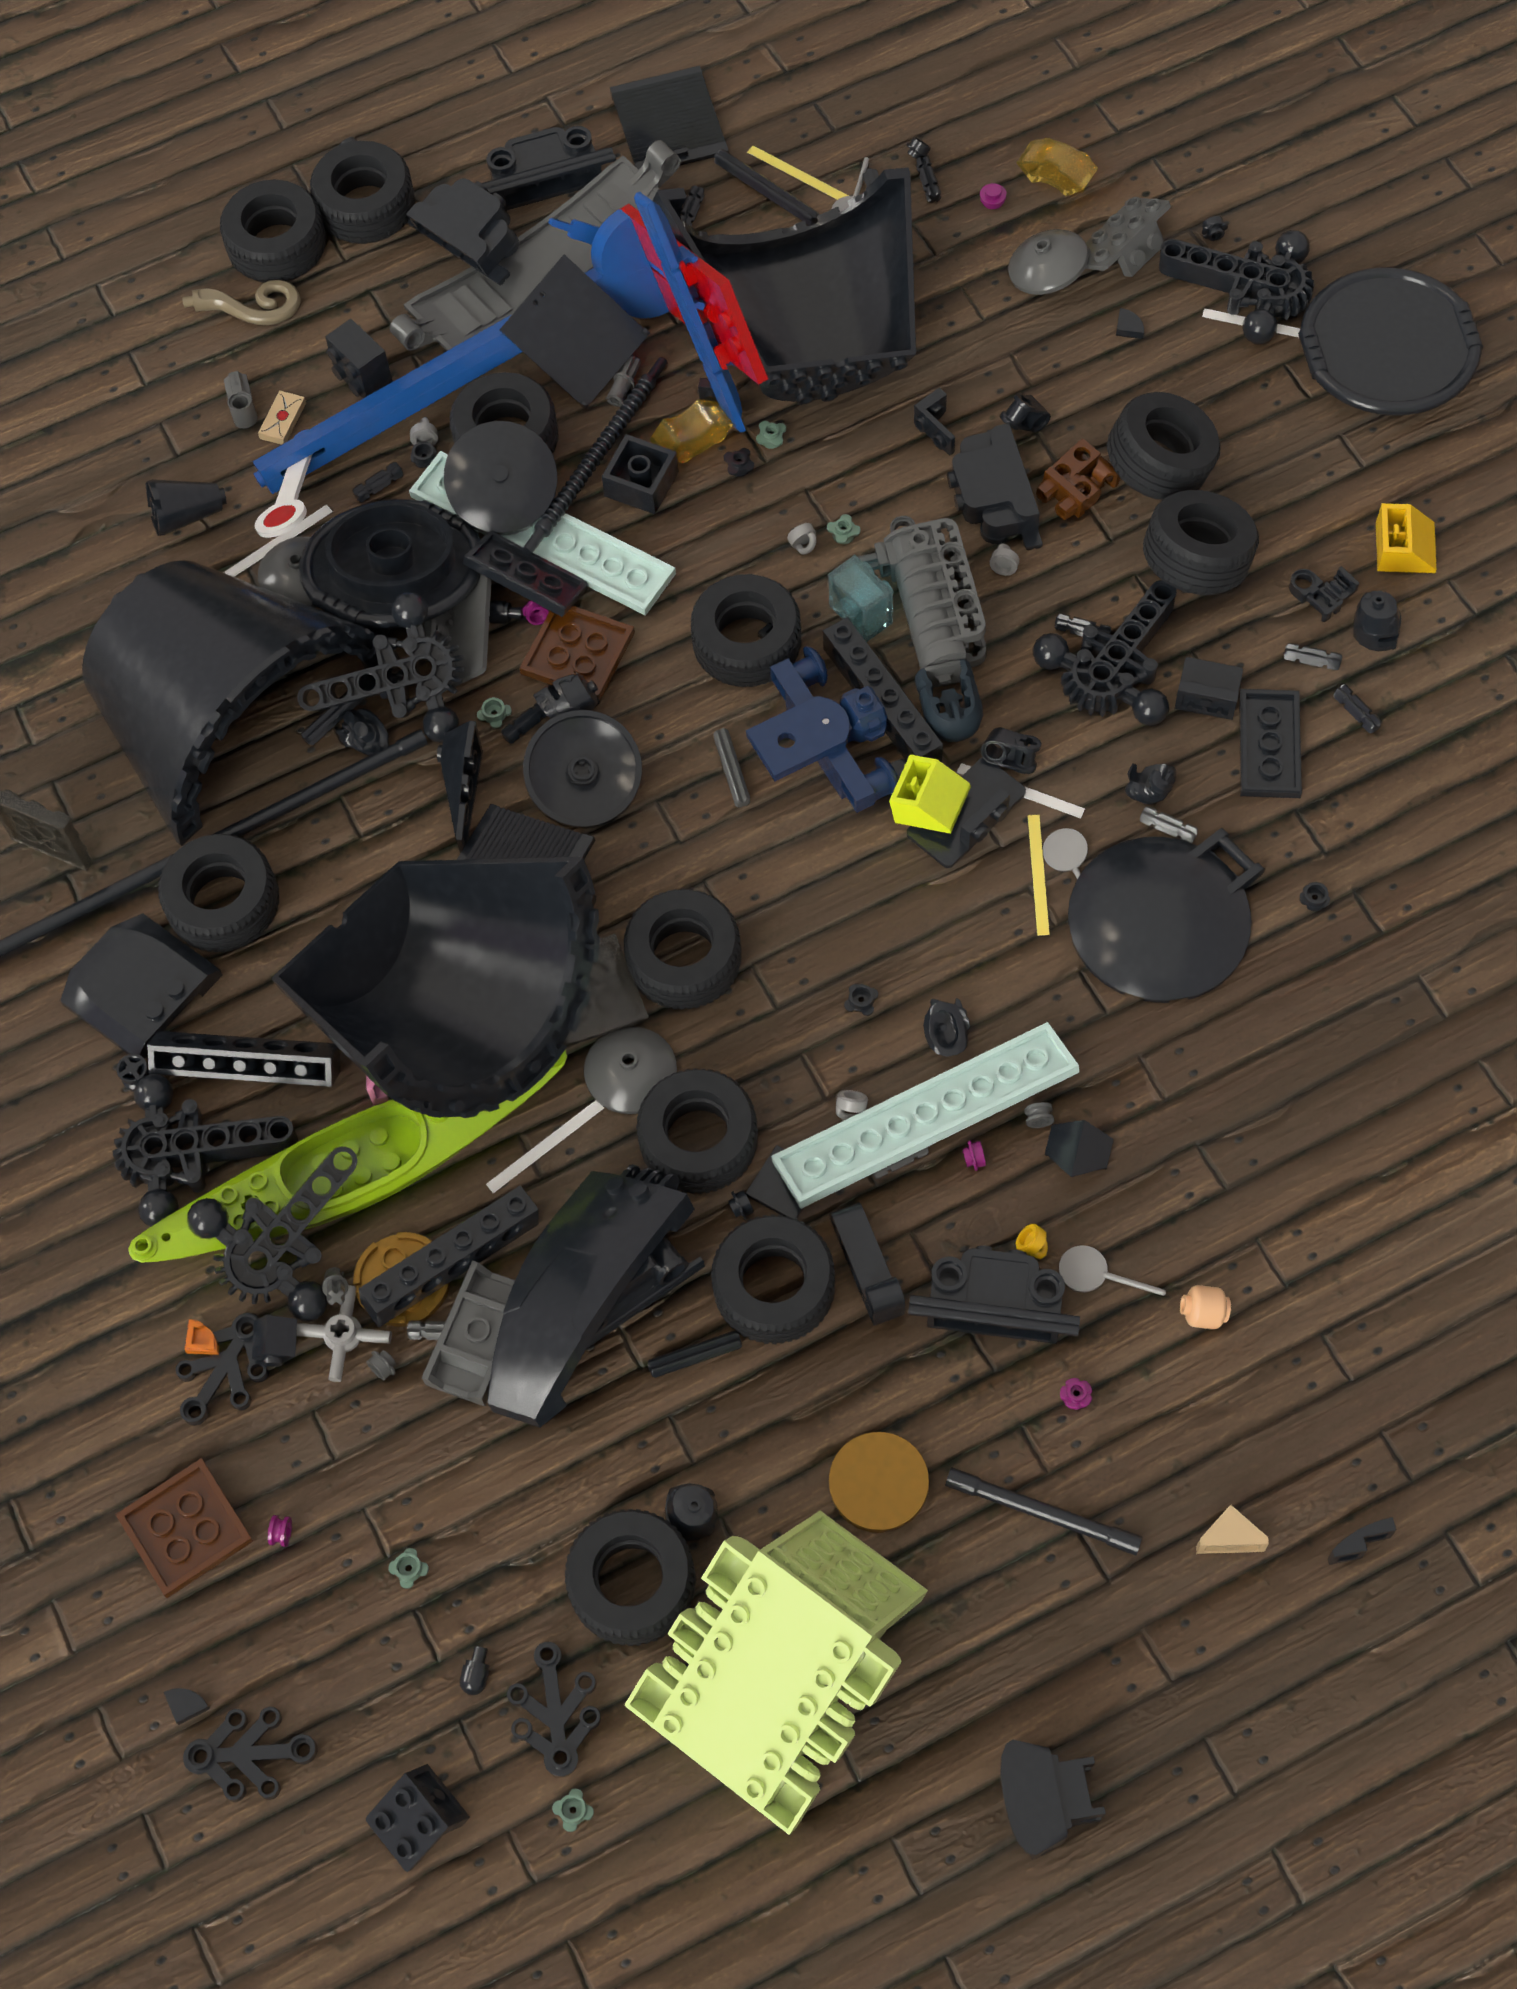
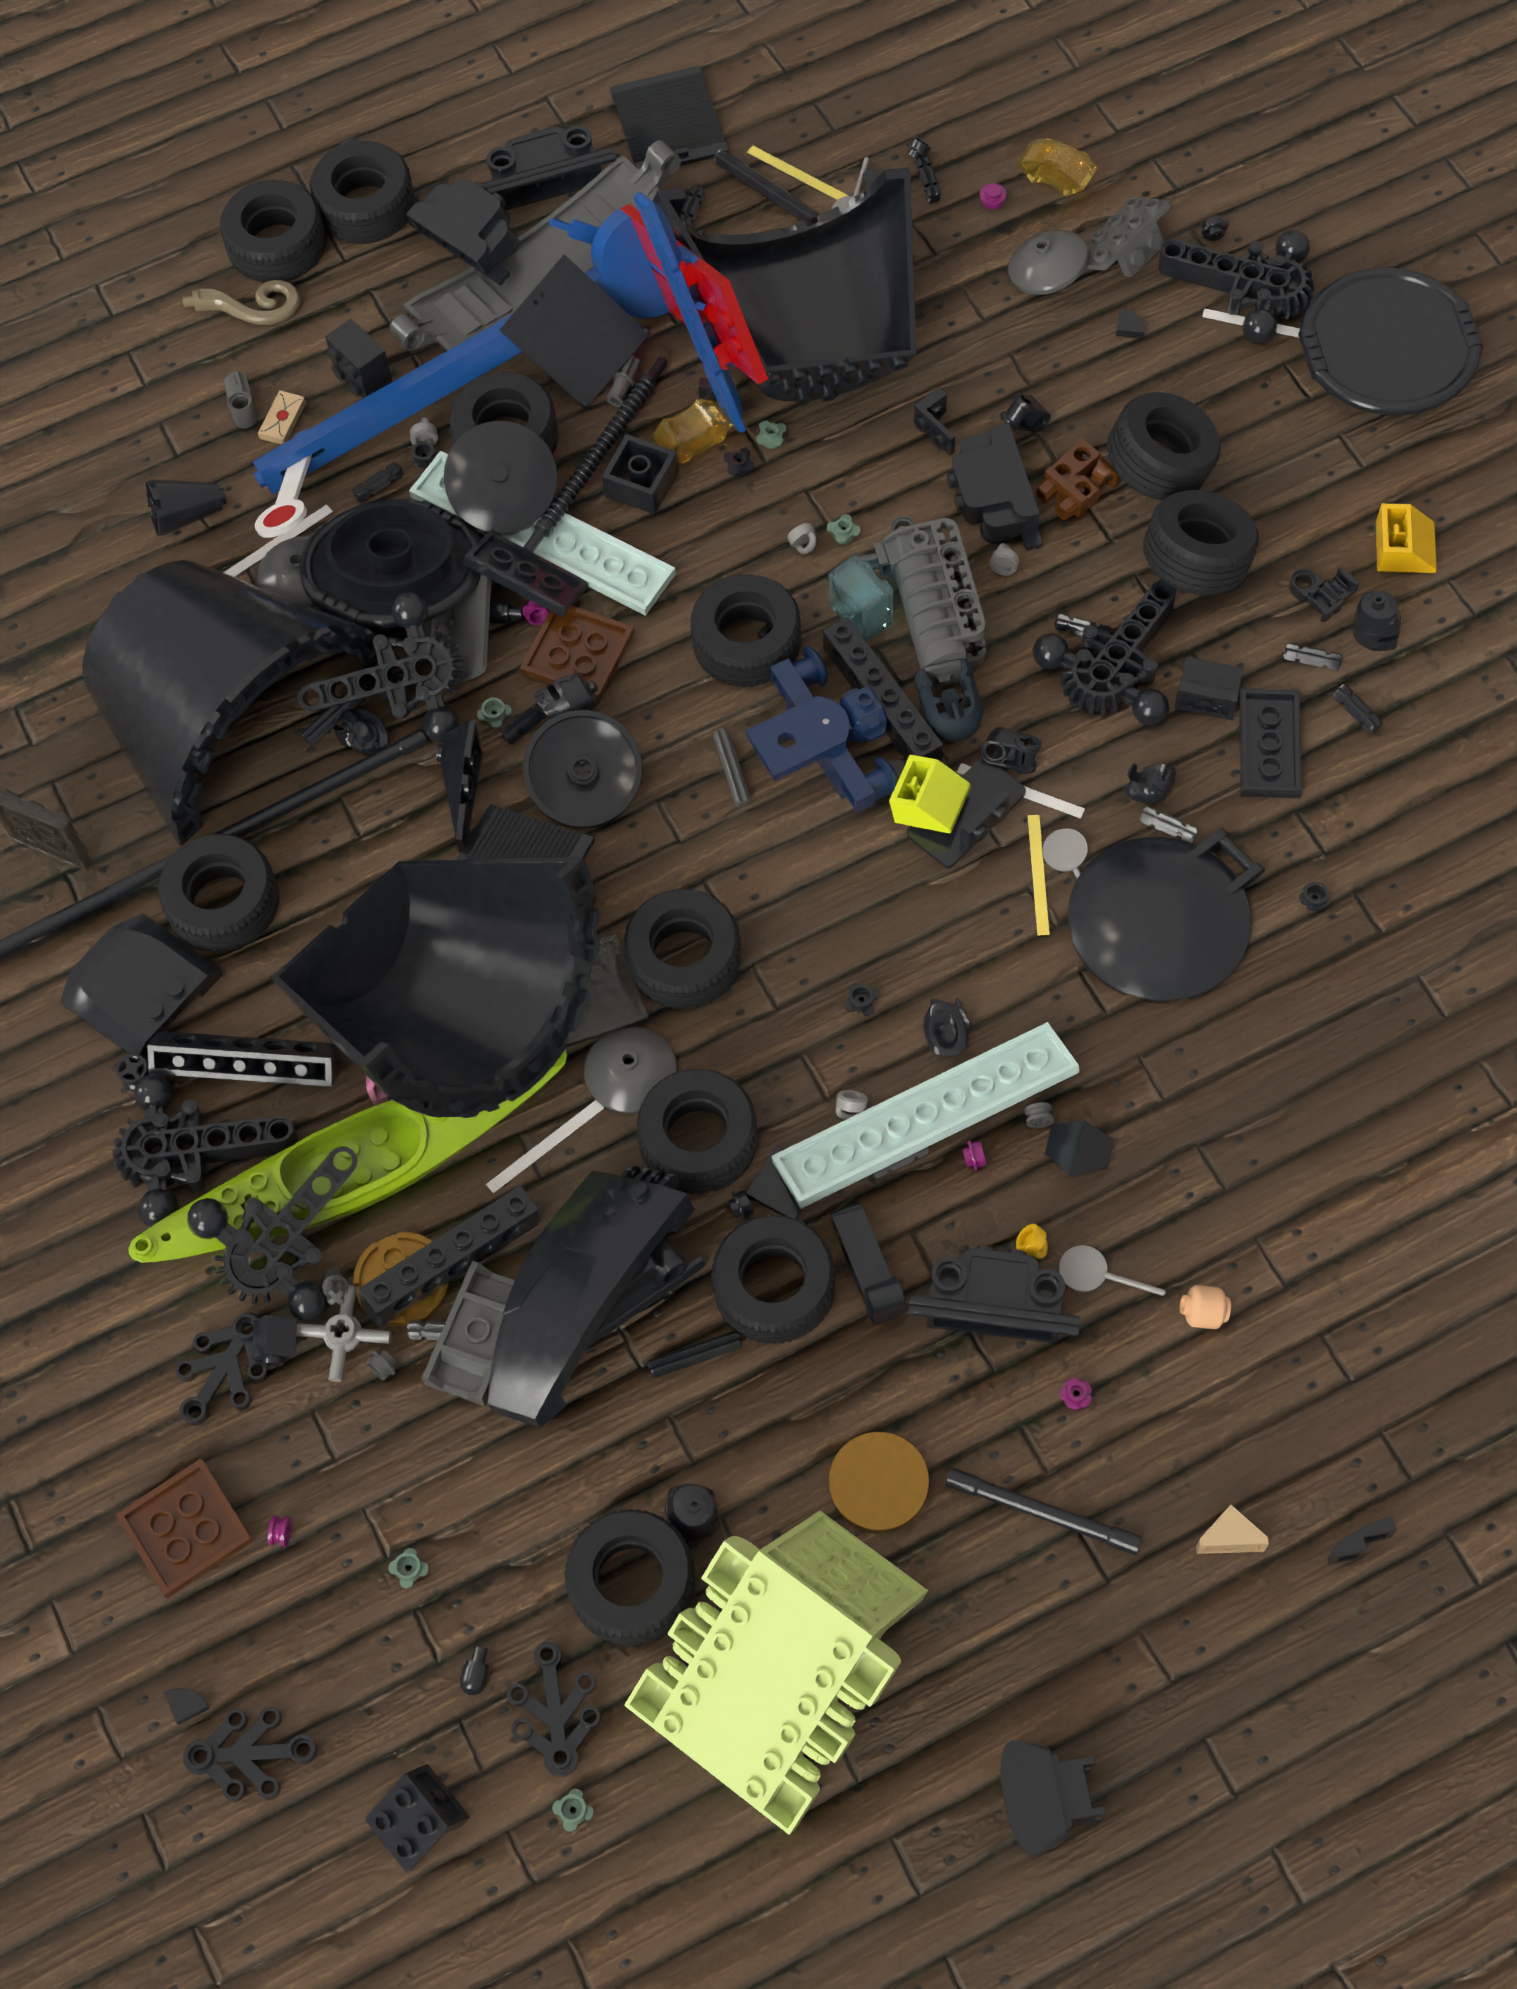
orange tile [185,1319,219,1355] -> none

